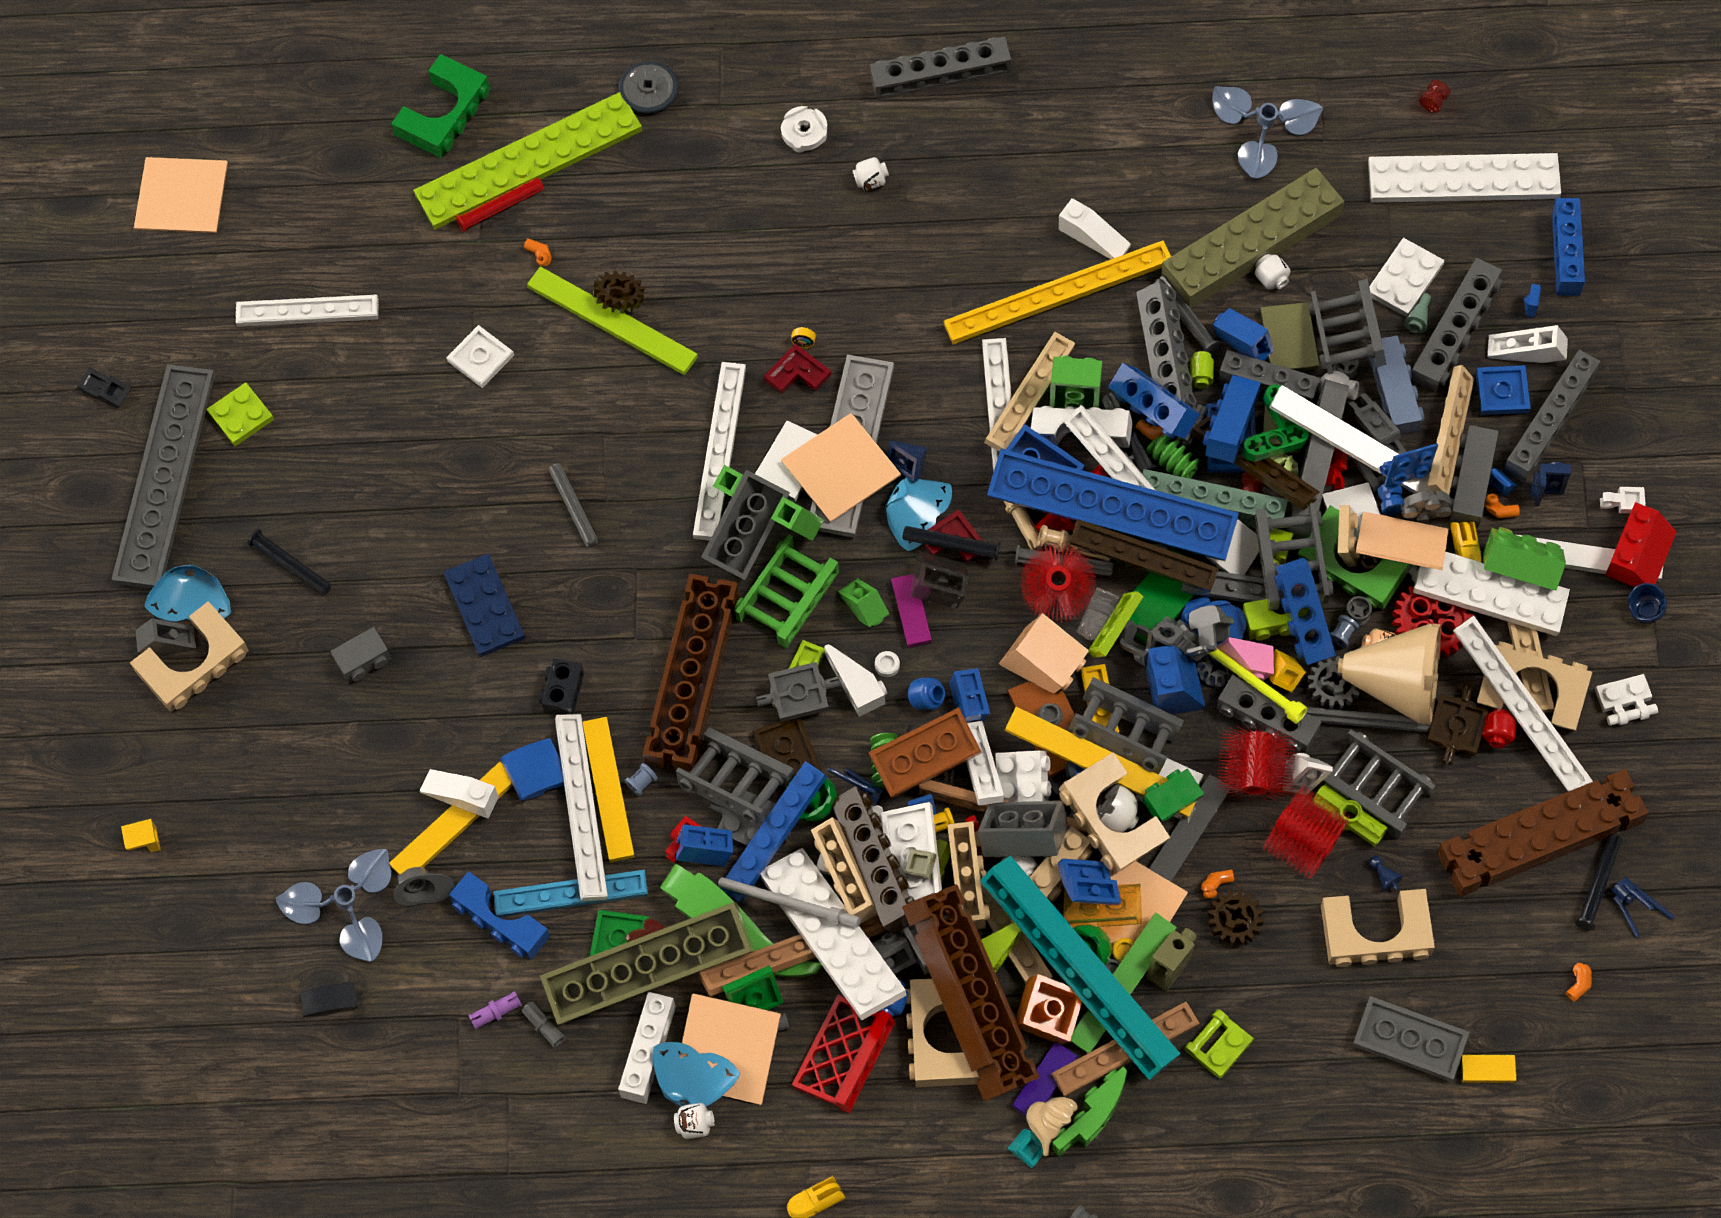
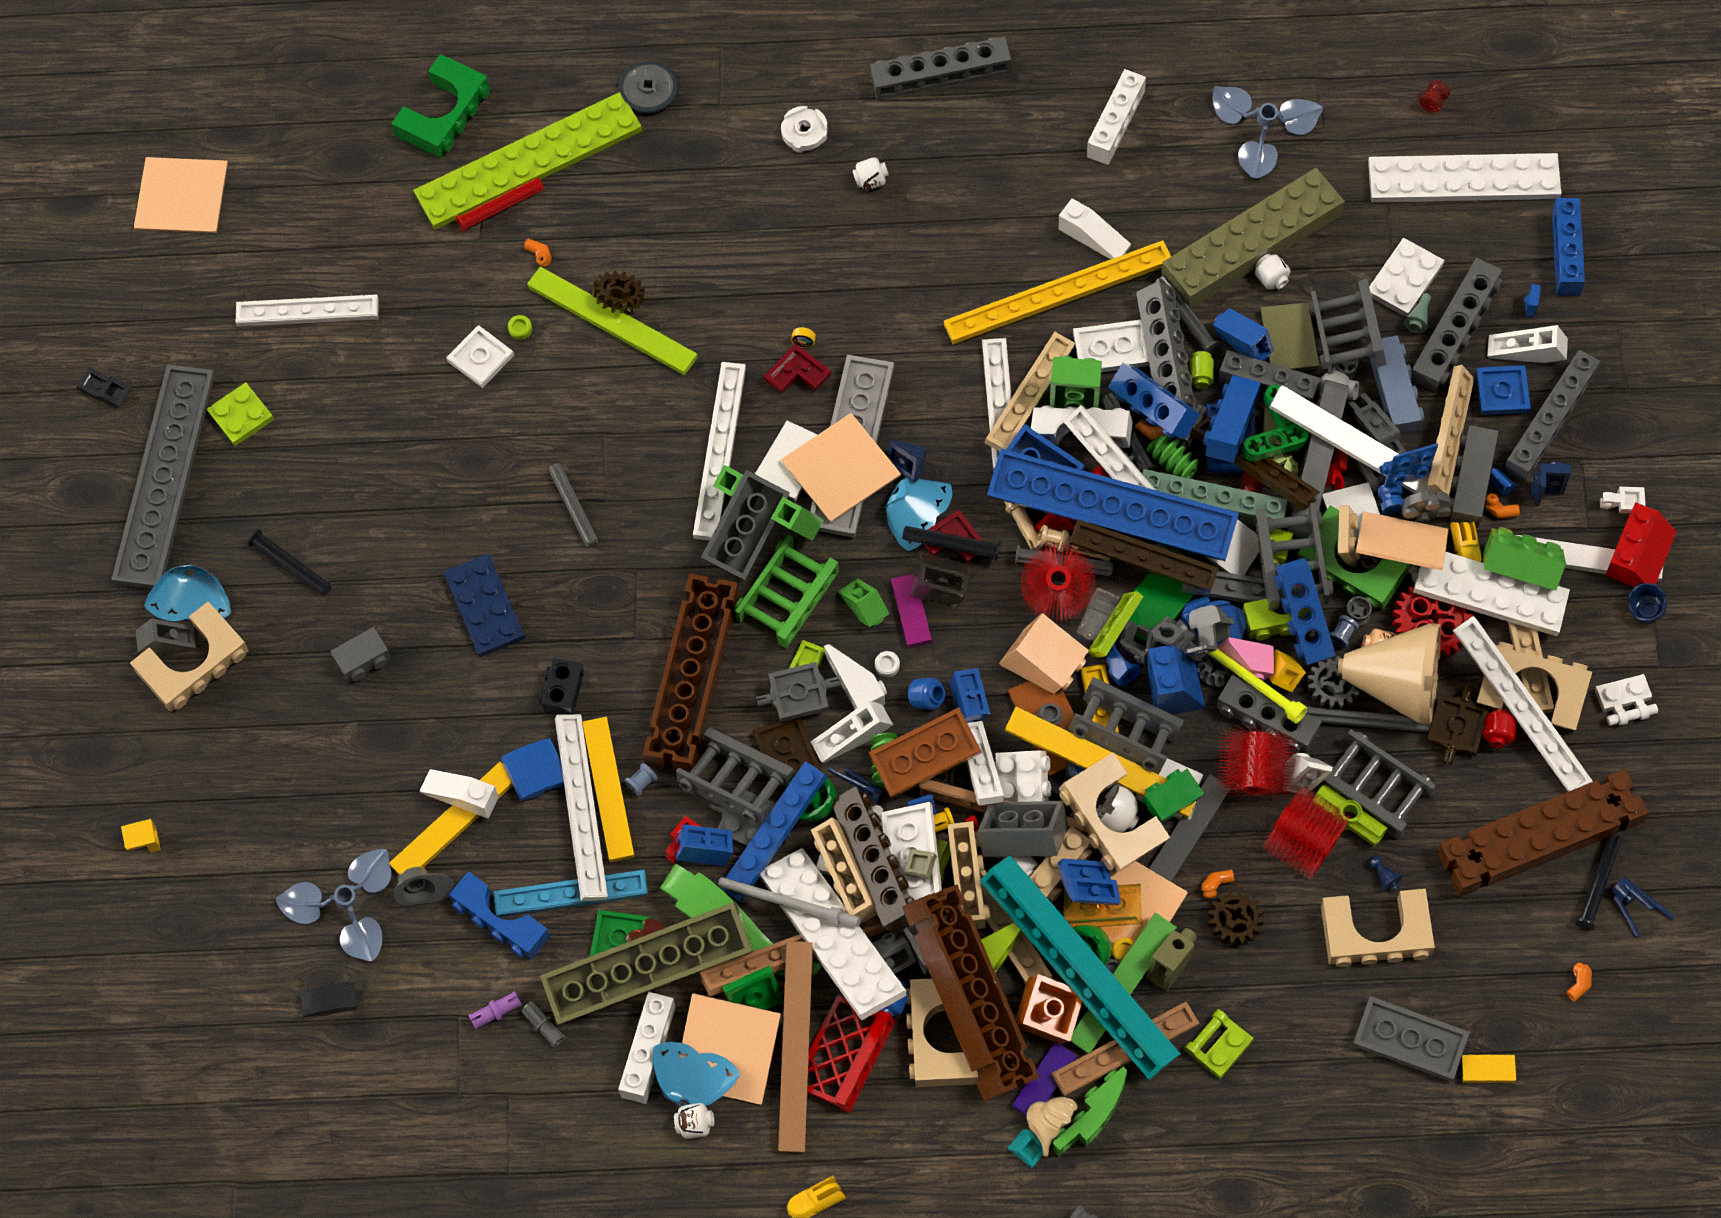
none -> lime tile [508,315,532,340]
none -> medium nougat tile [778,941,813,1152]
none -> white slope [811,701,893,763]
none -> white plate [1073,320,1150,372]
none -> white brick [1087,69,1146,165]
none -> blue rock [1106,643,1141,686]

